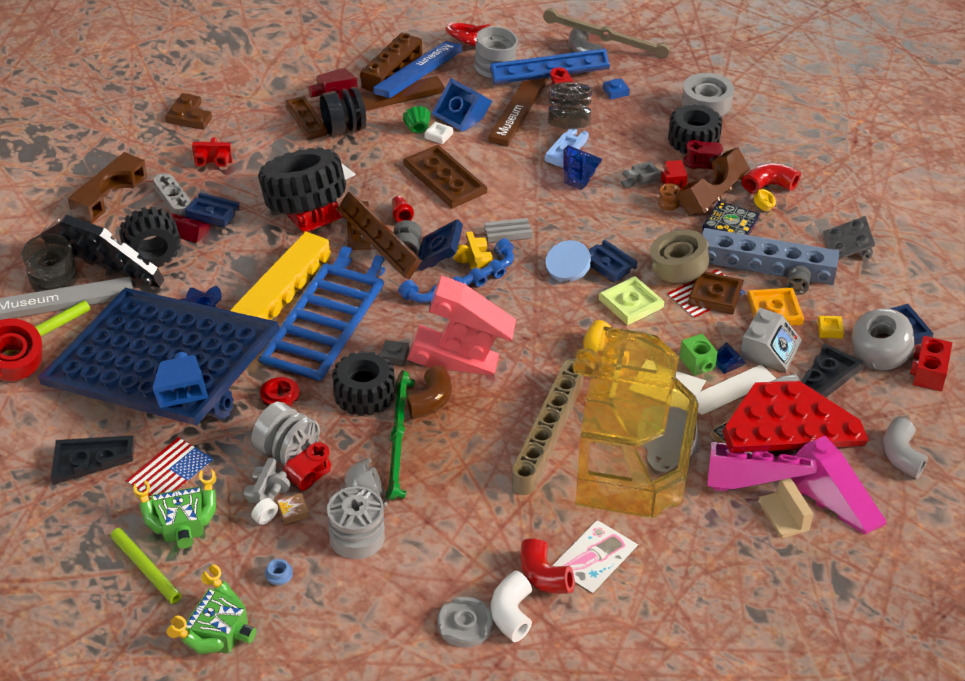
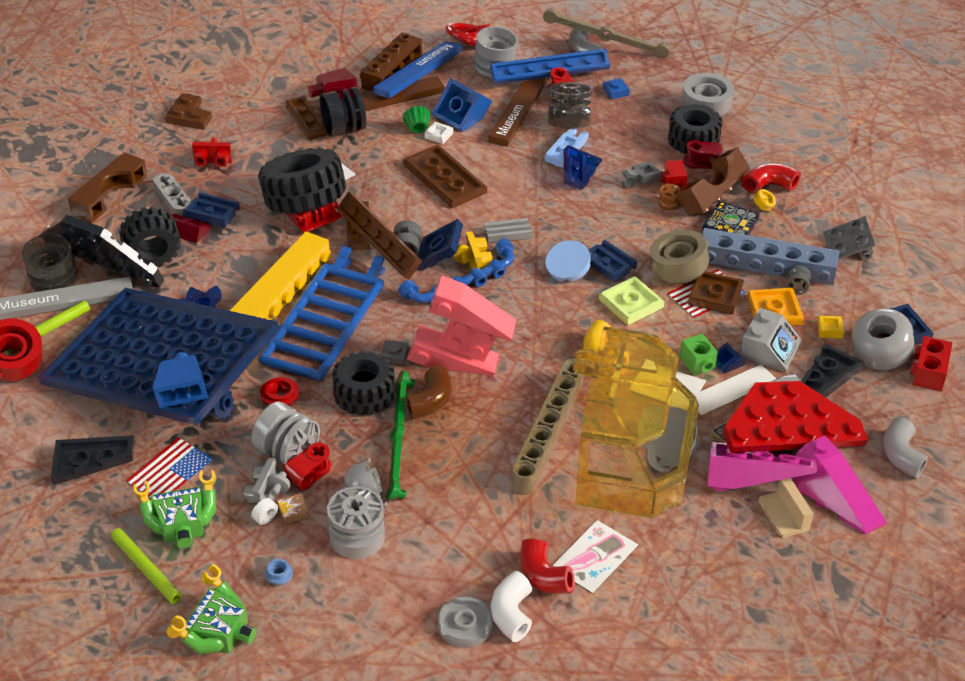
red cone [392,196,414,222] -> none

